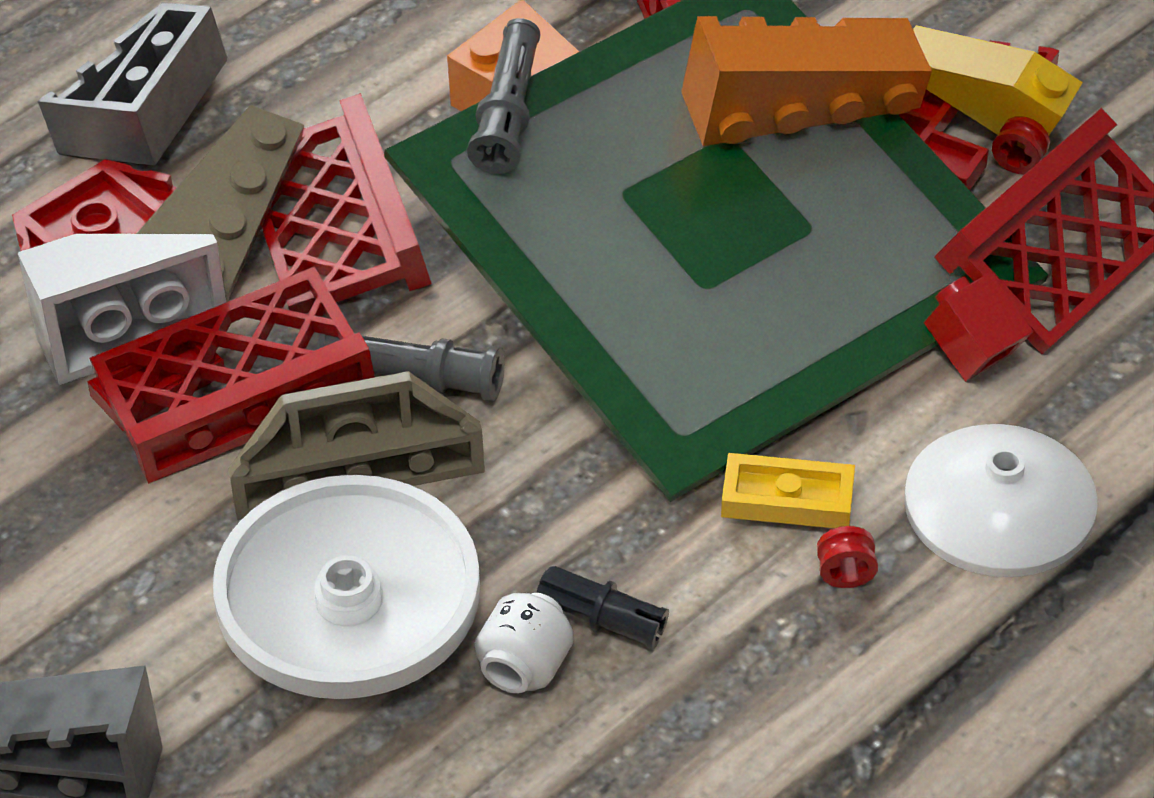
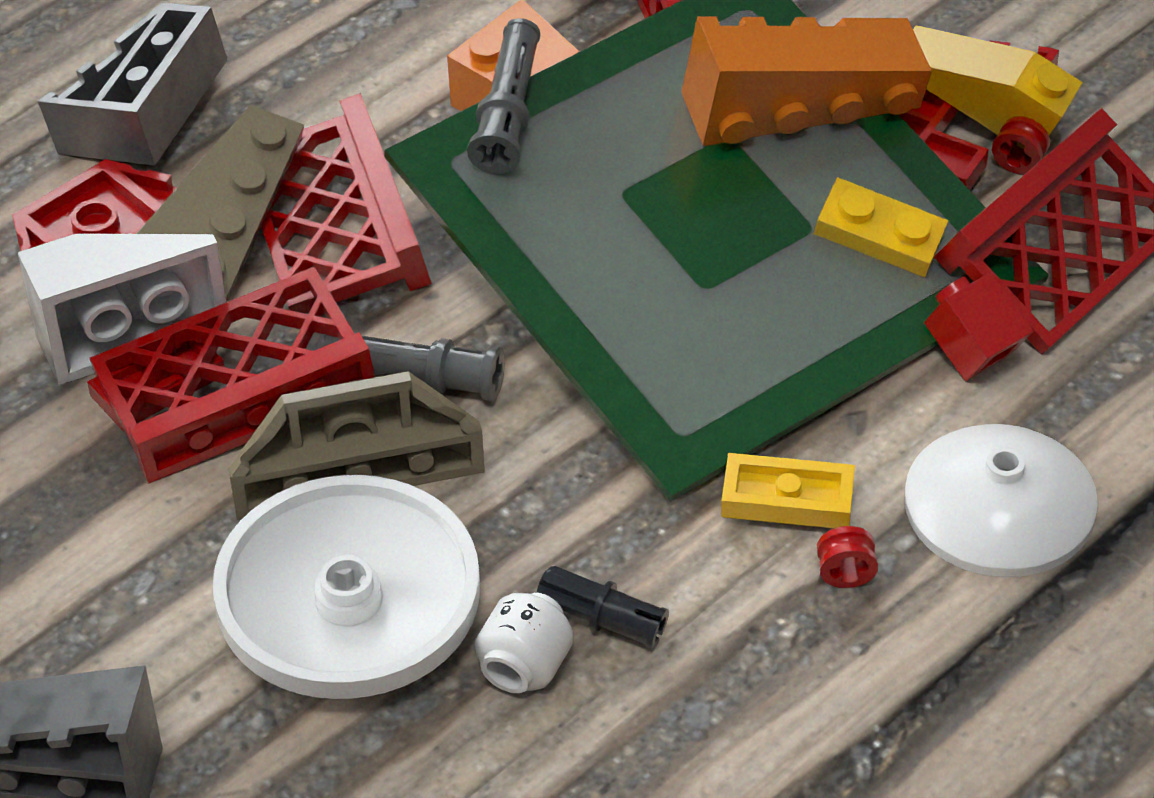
none -> yellow plate [813,177,949,278]

